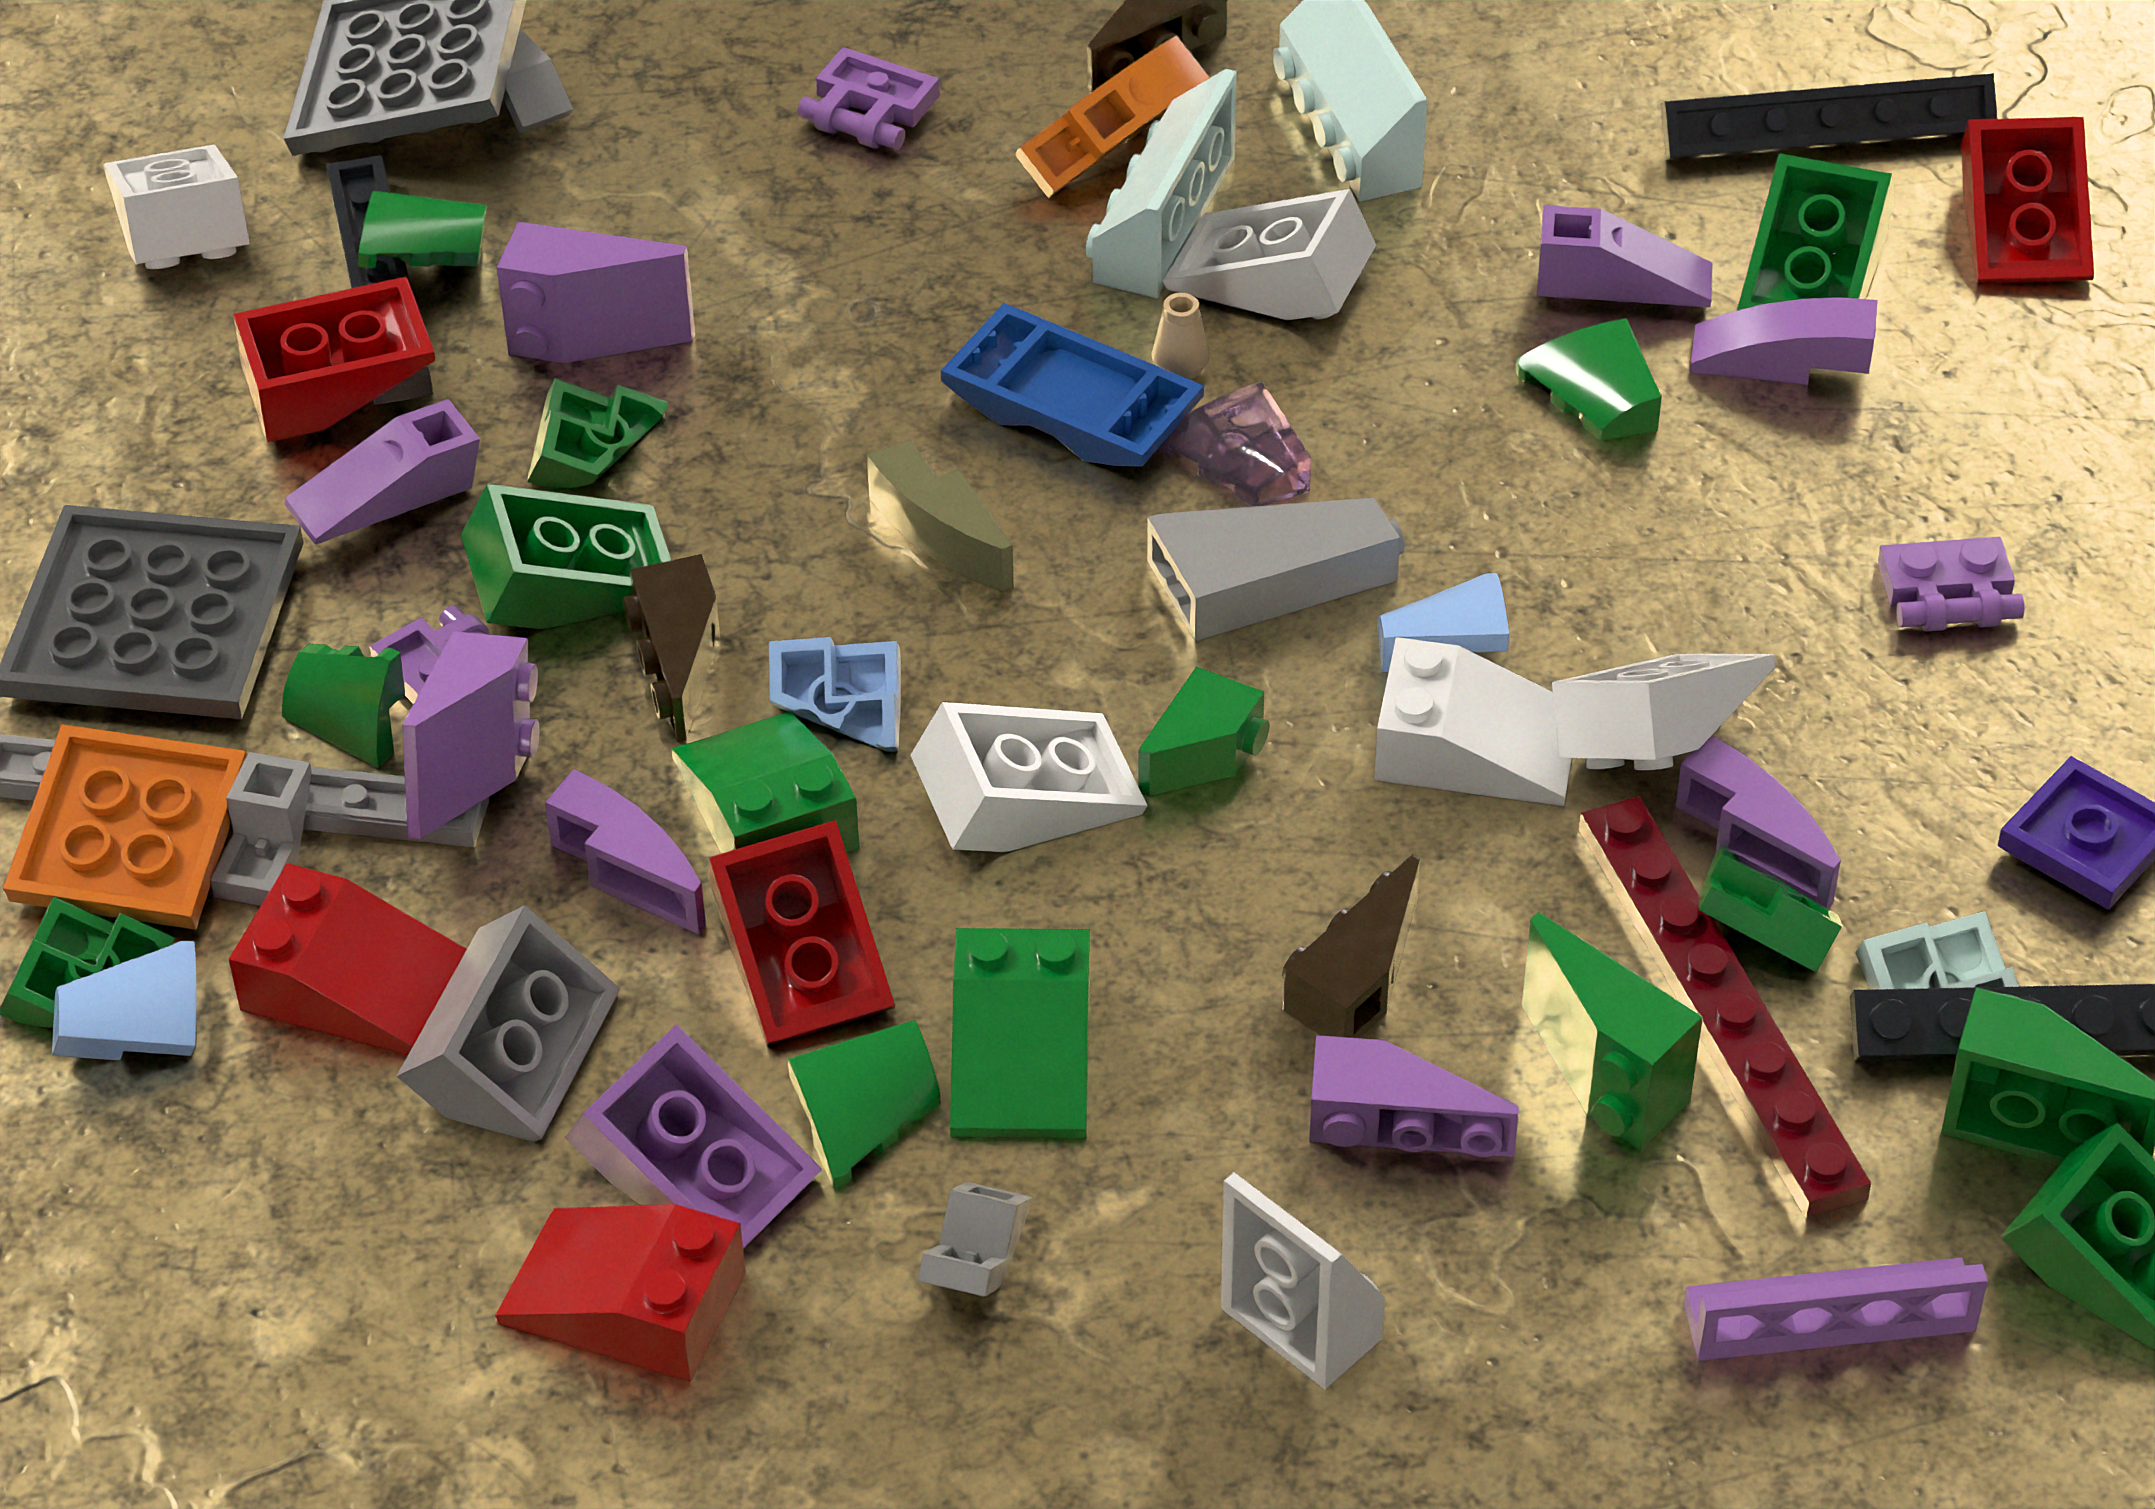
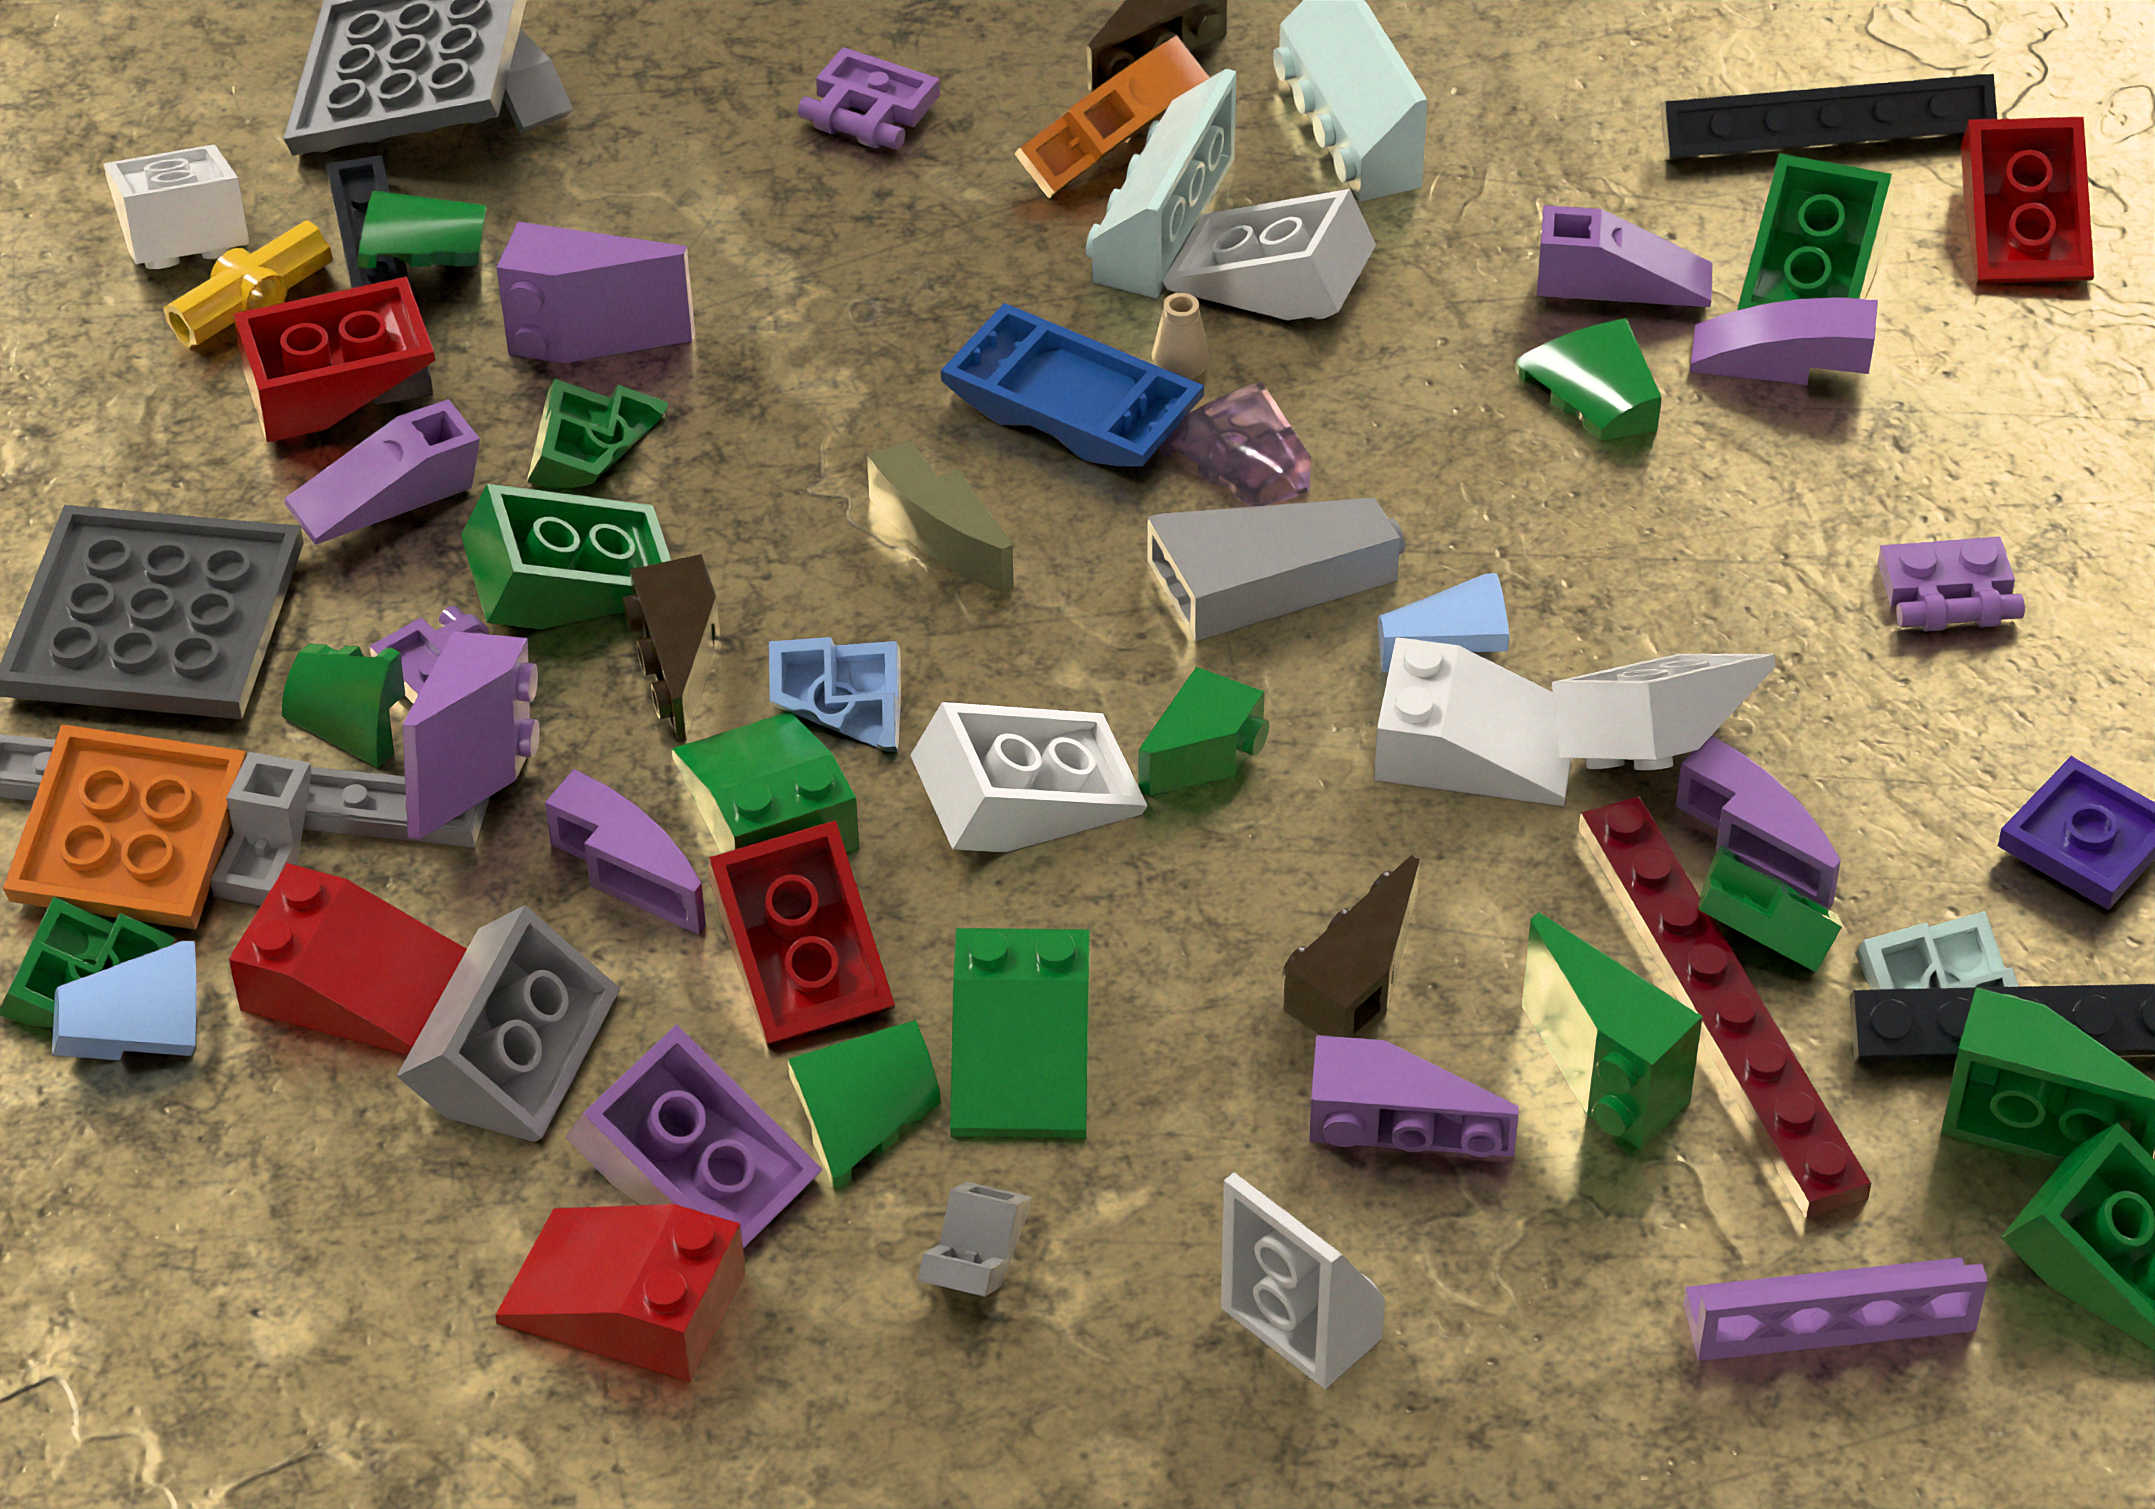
none -> yellow piece [163,220,333,349]

